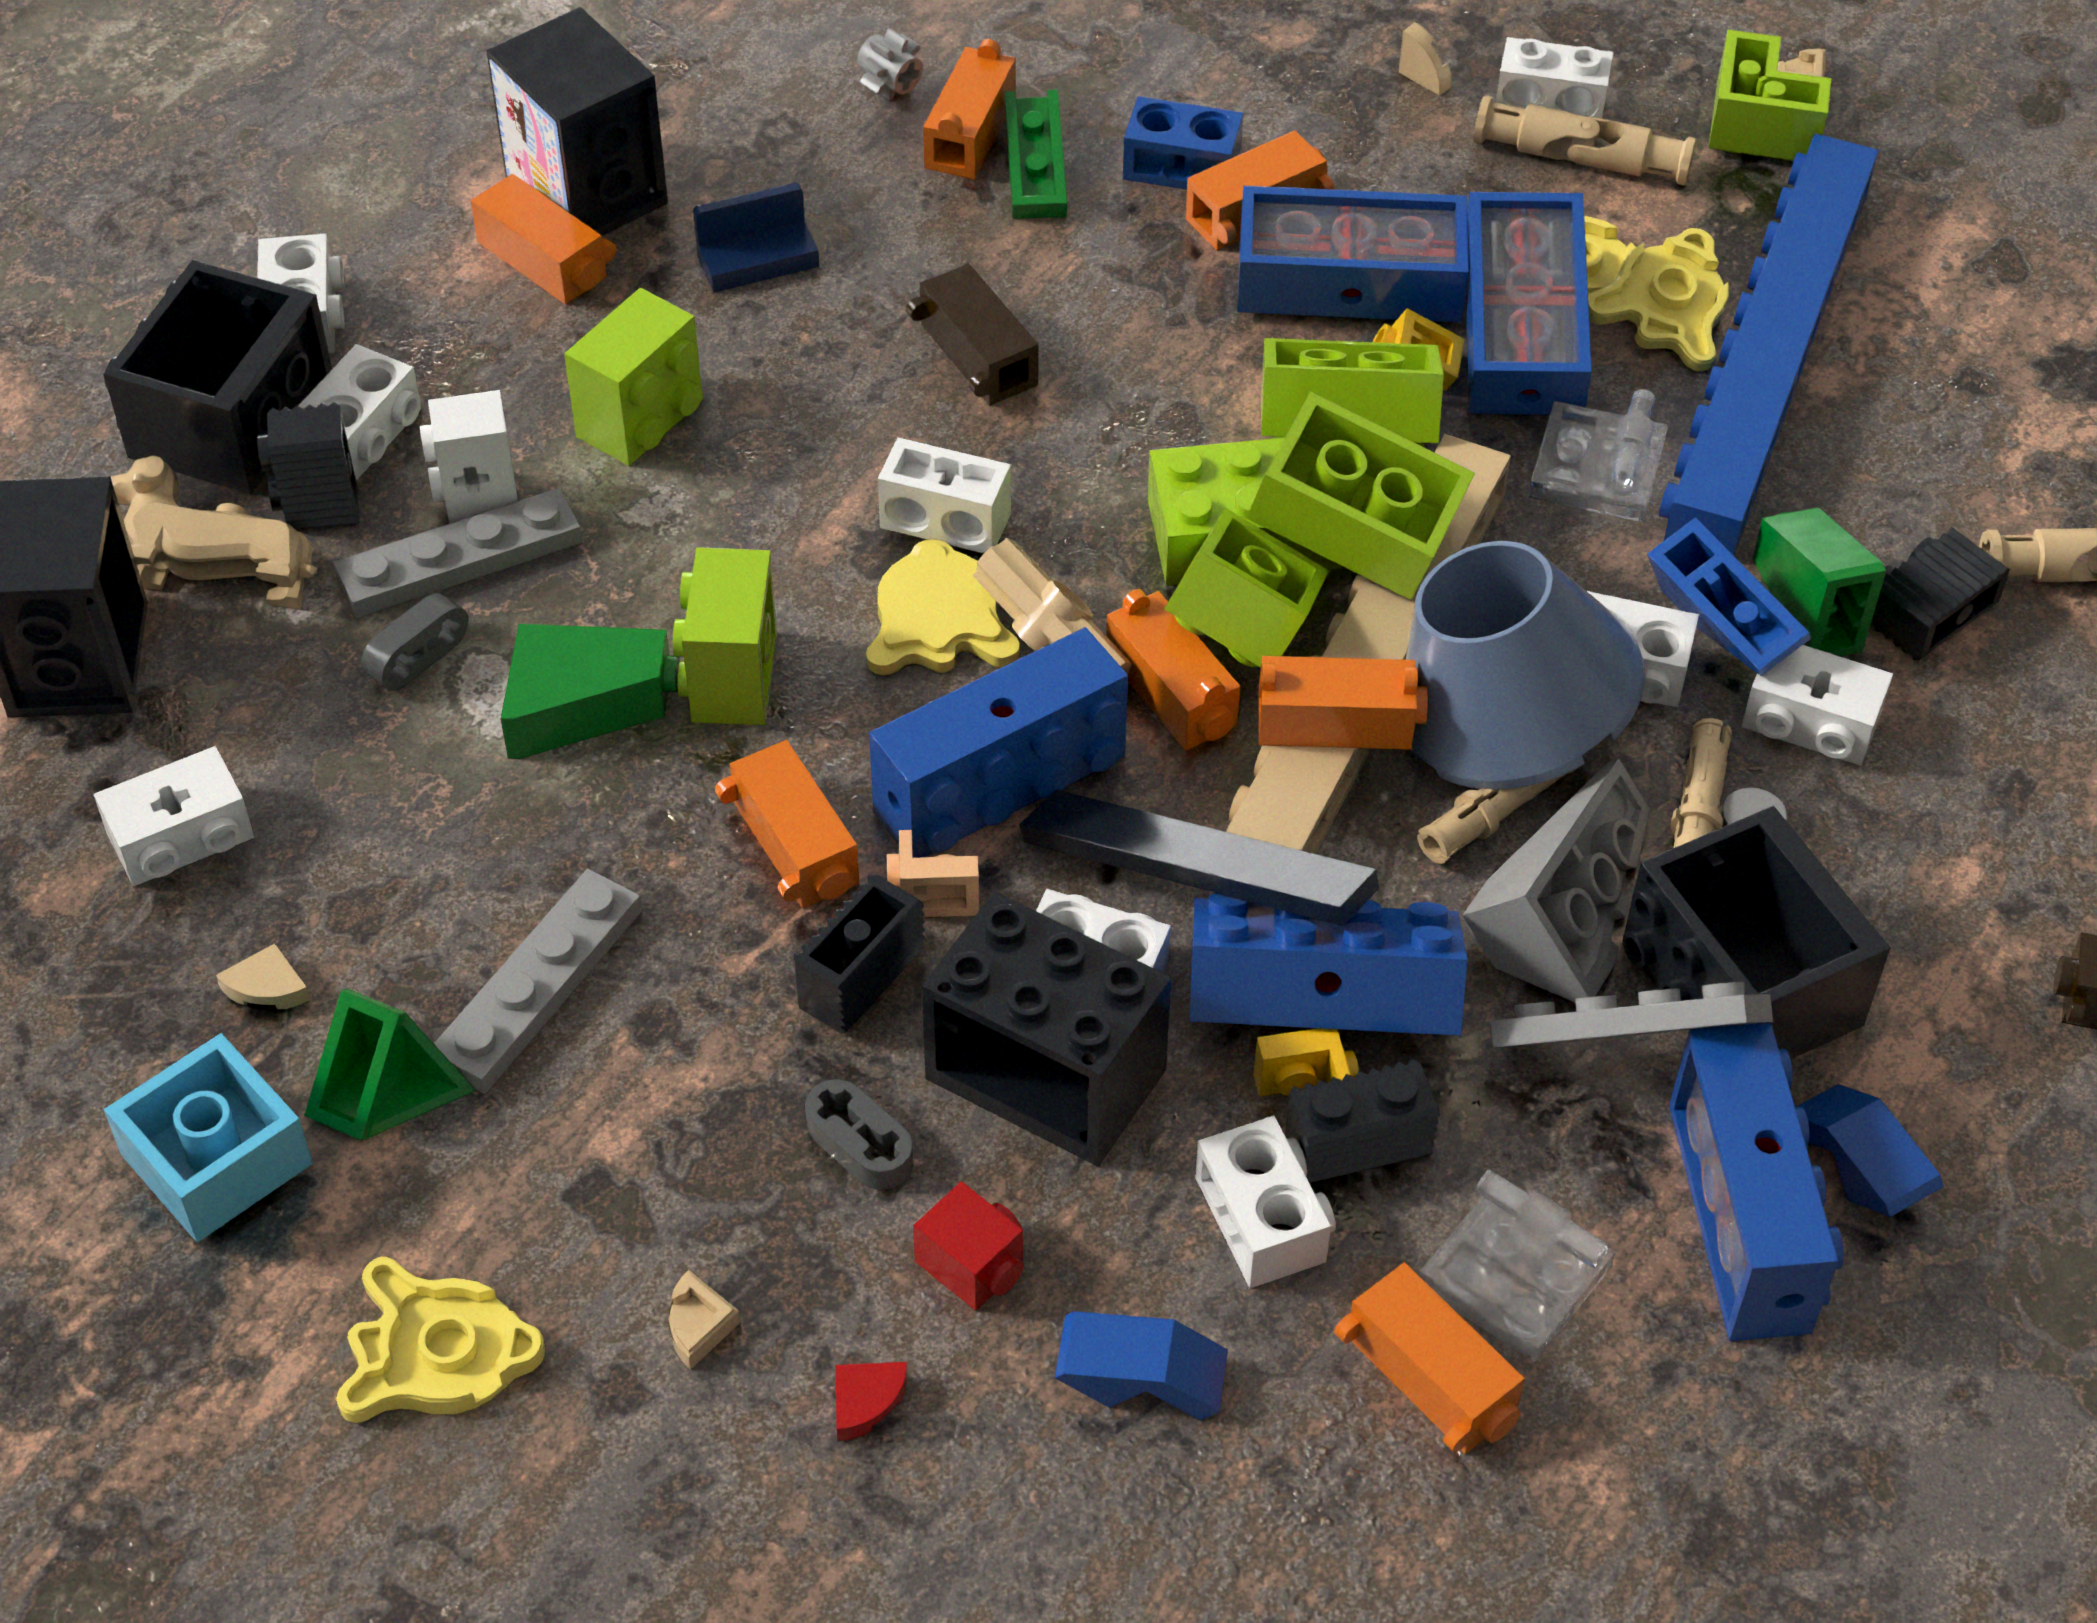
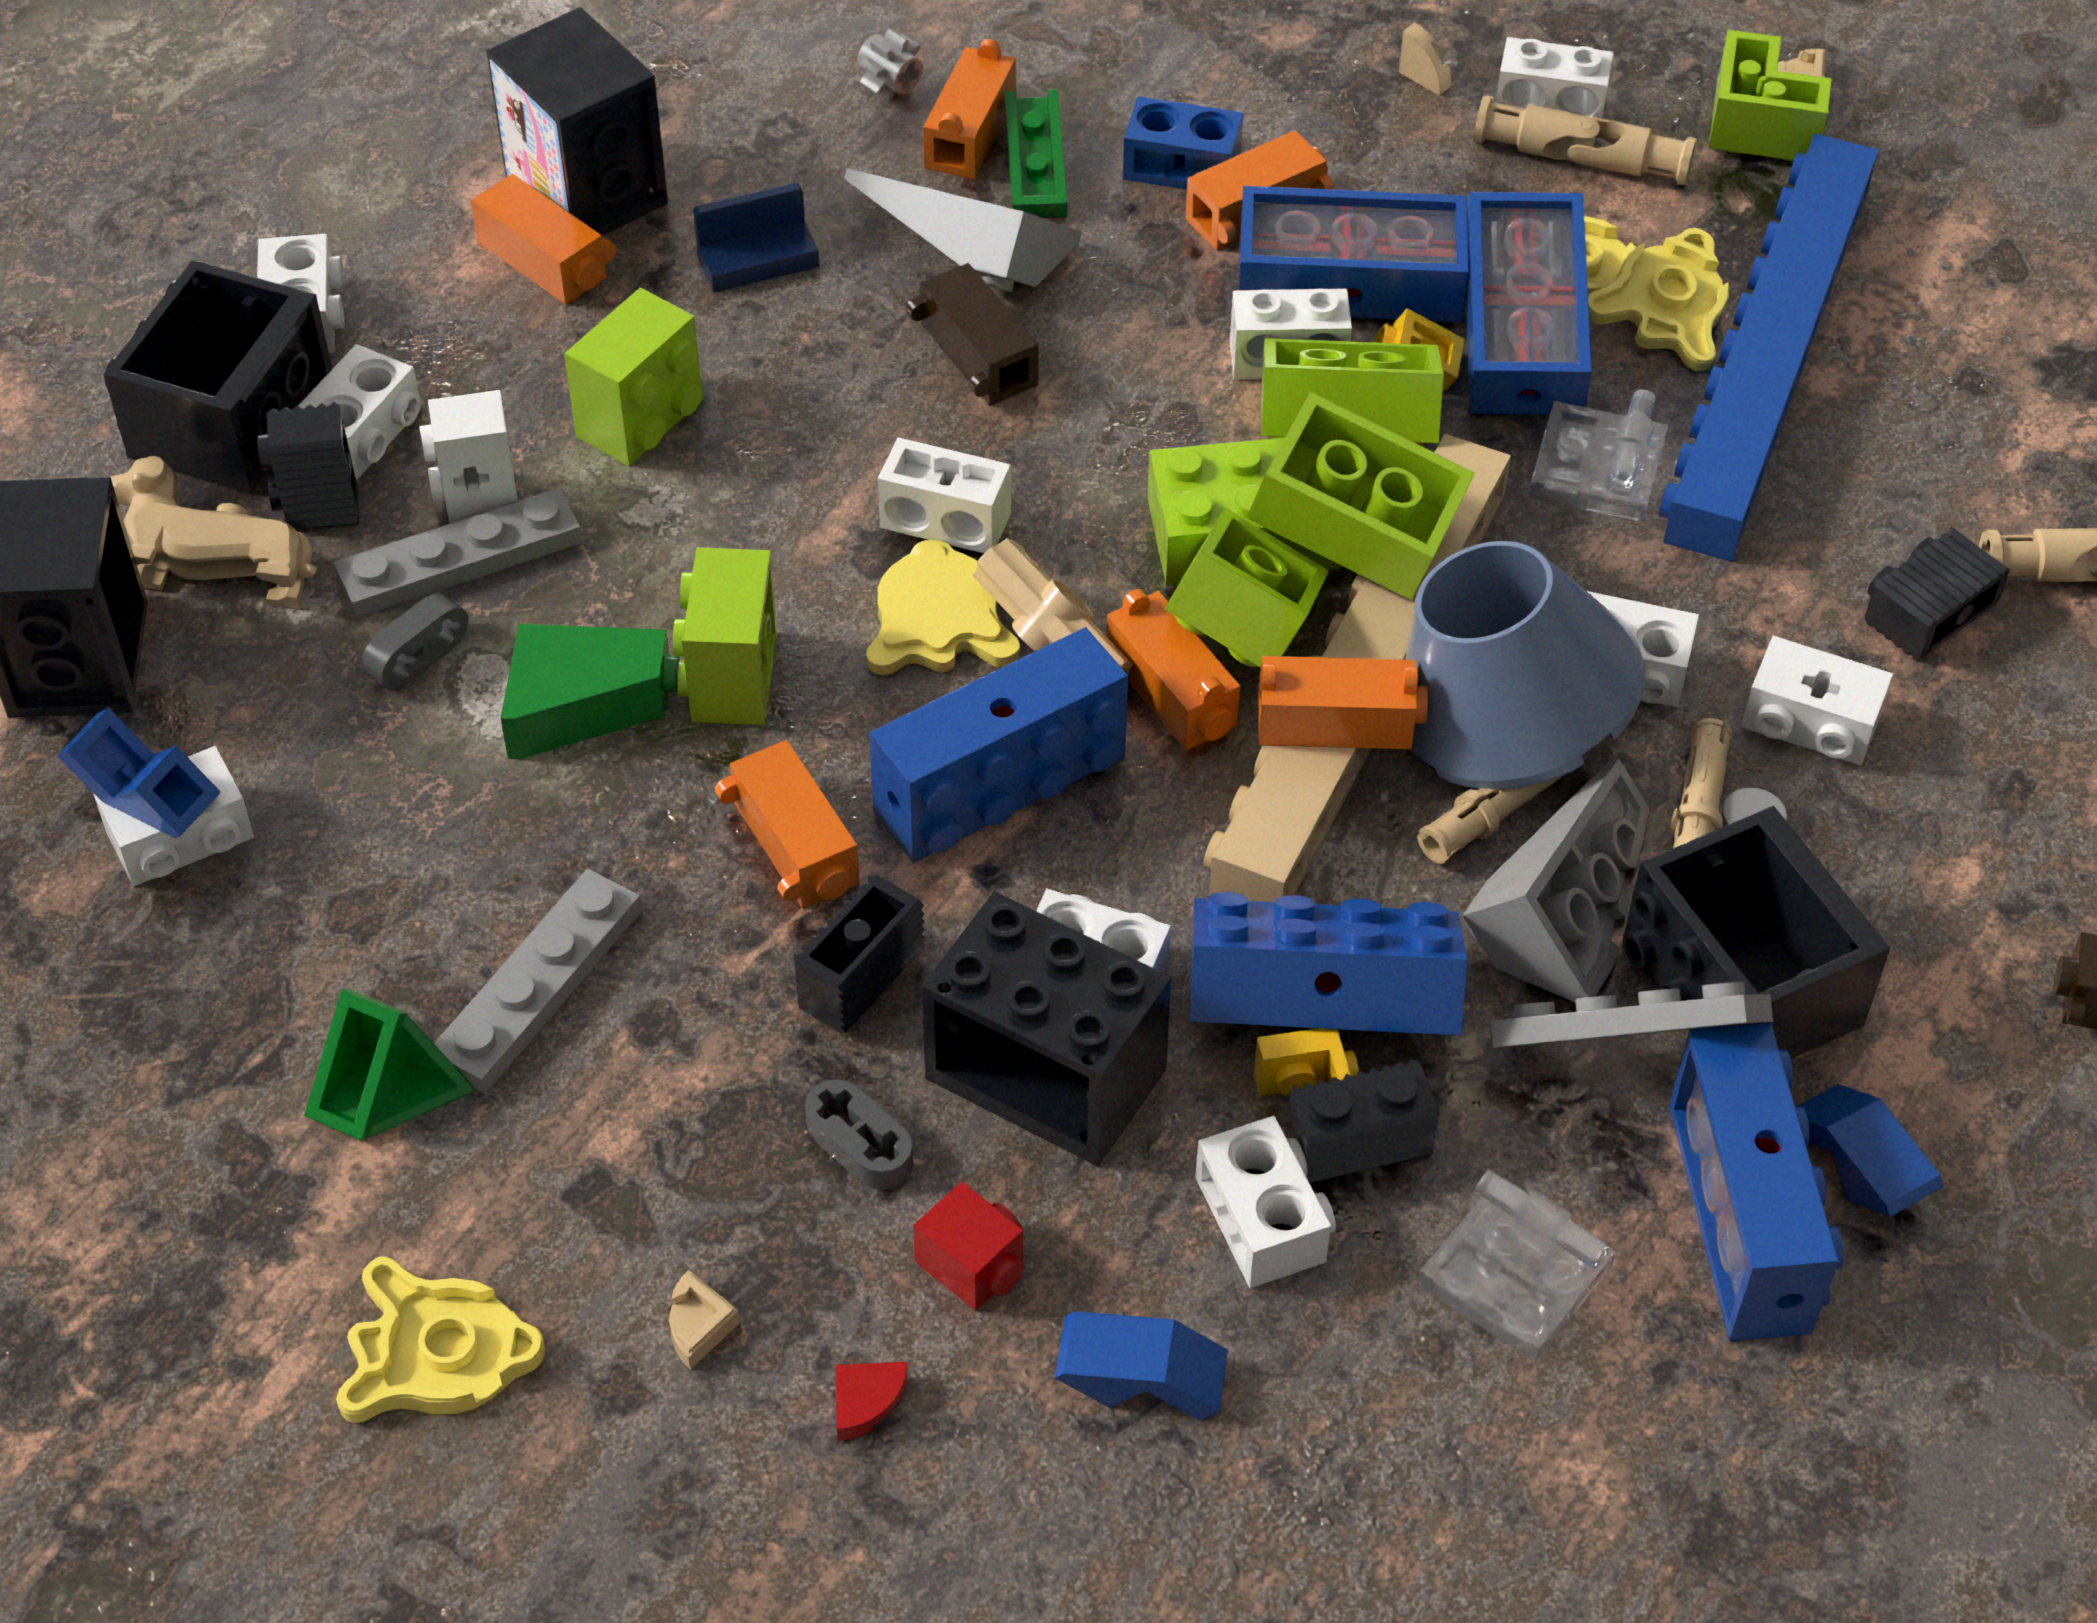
medium azure brick [104,1033,313,1243] -> none
tan tile [216,943,310,1009] -> none
light nougat bracket [887,830,979,917] -> none
black tile [1019,790,1380,926] -> none
orange brick [1334,1262,1525,1455] -> none
blue slope [1647,517,1811,676] -> none
green slope [1752,507,1886,657] -> none
none -> blue slope [57,708,221,838]
none -> wedge [844,168,1082,292]
none -> white brick [1230,289,1352,380]

